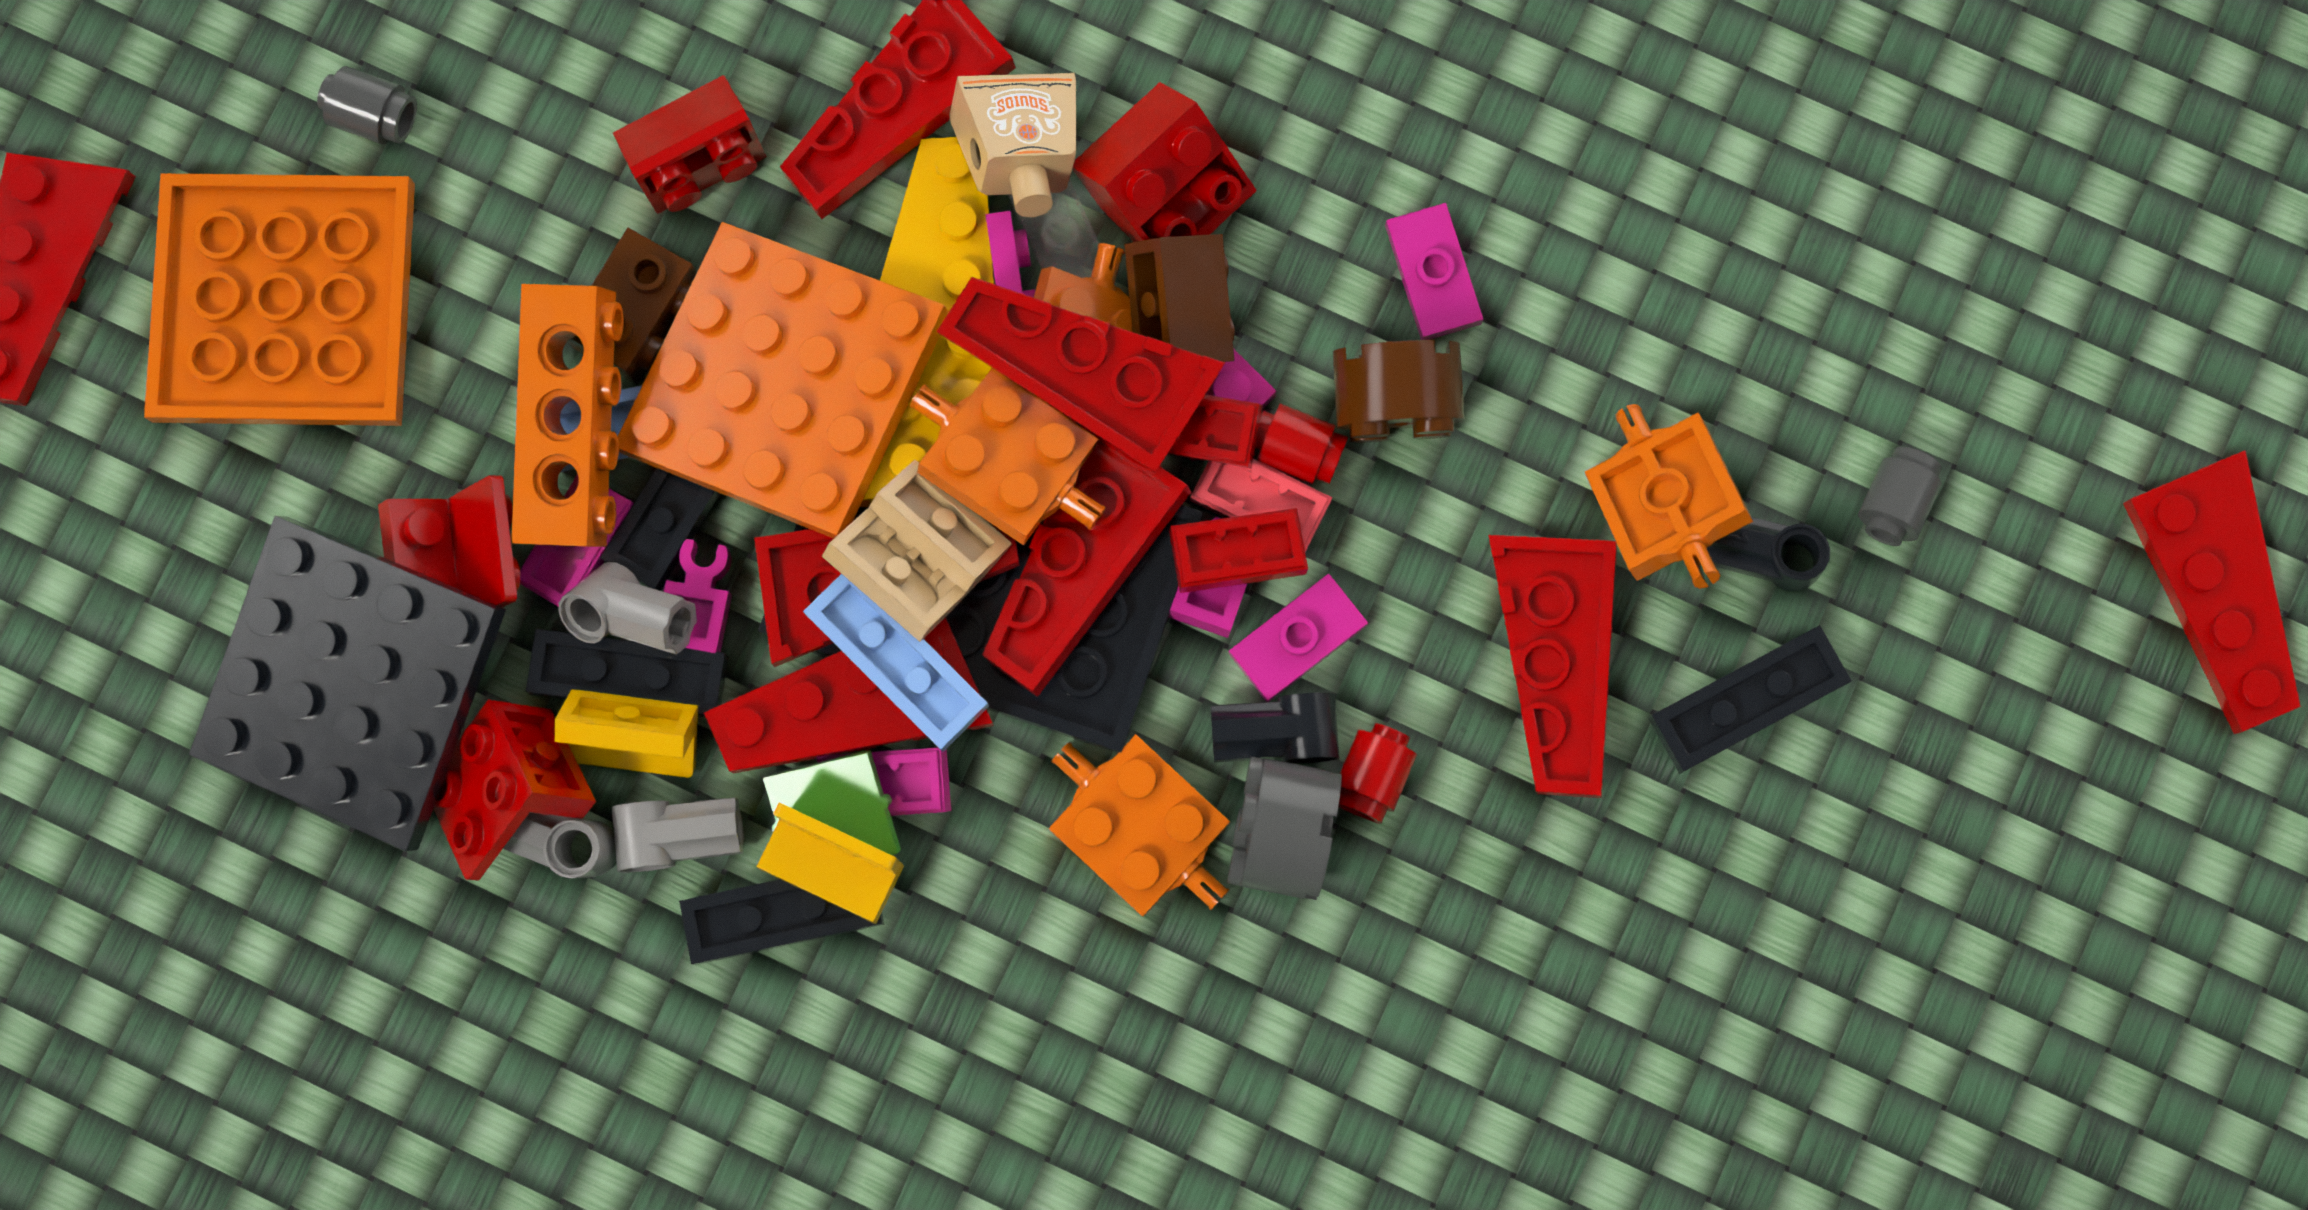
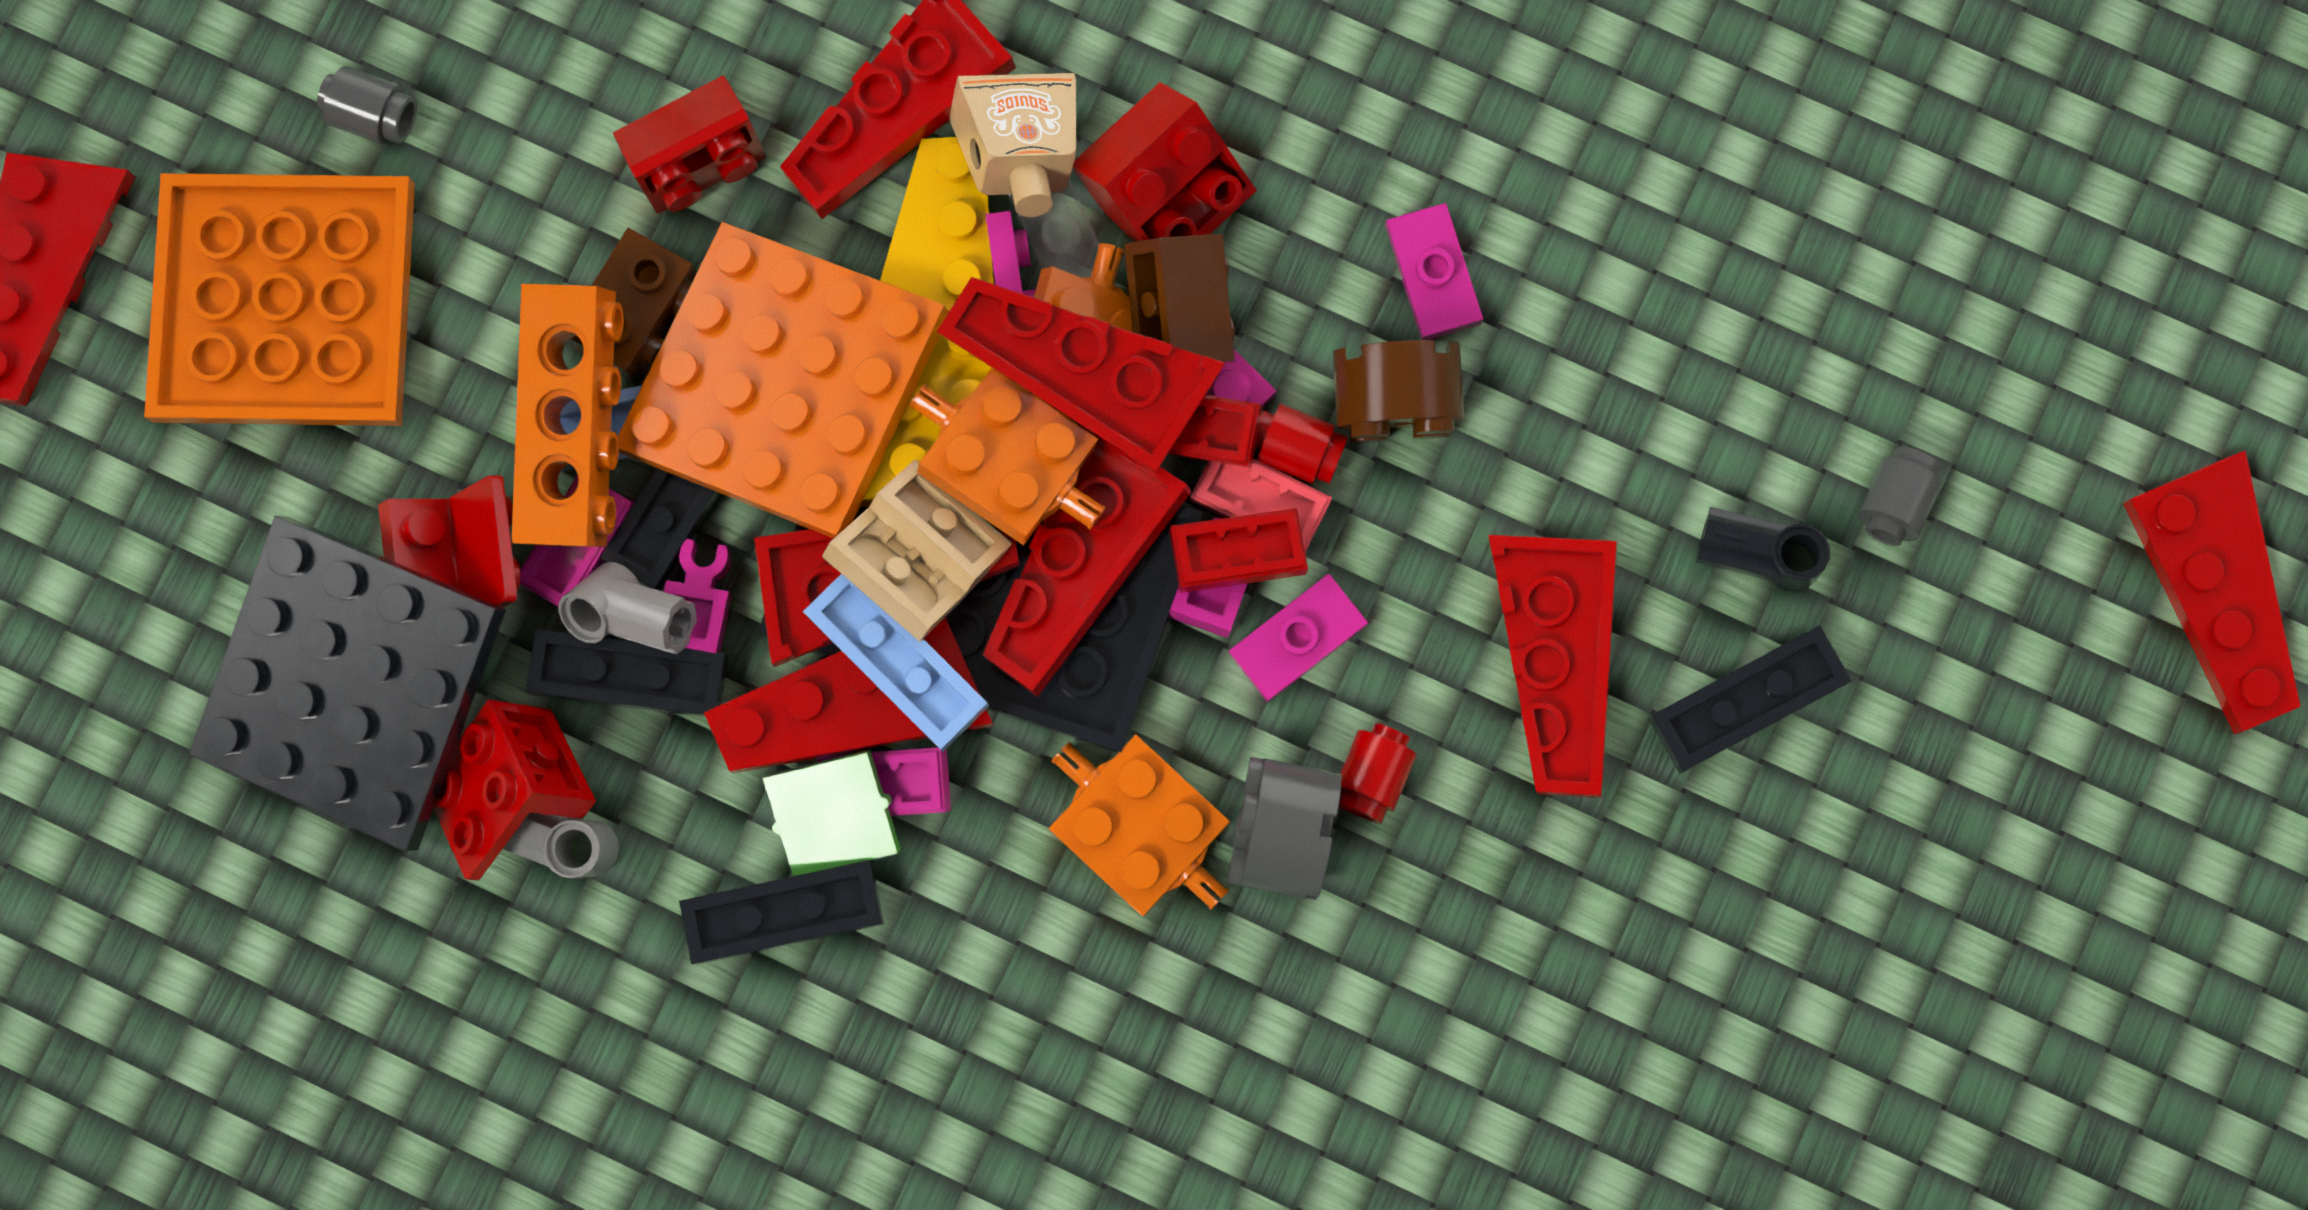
yellow panel [555,689,698,778] -> none
light grey piece [612,798,744,873] -> none
yellow panel [756,802,904,924] -> none
black piece [1211,693,1340,764] -> none
orange plate [1585,404,1753,589] -> none

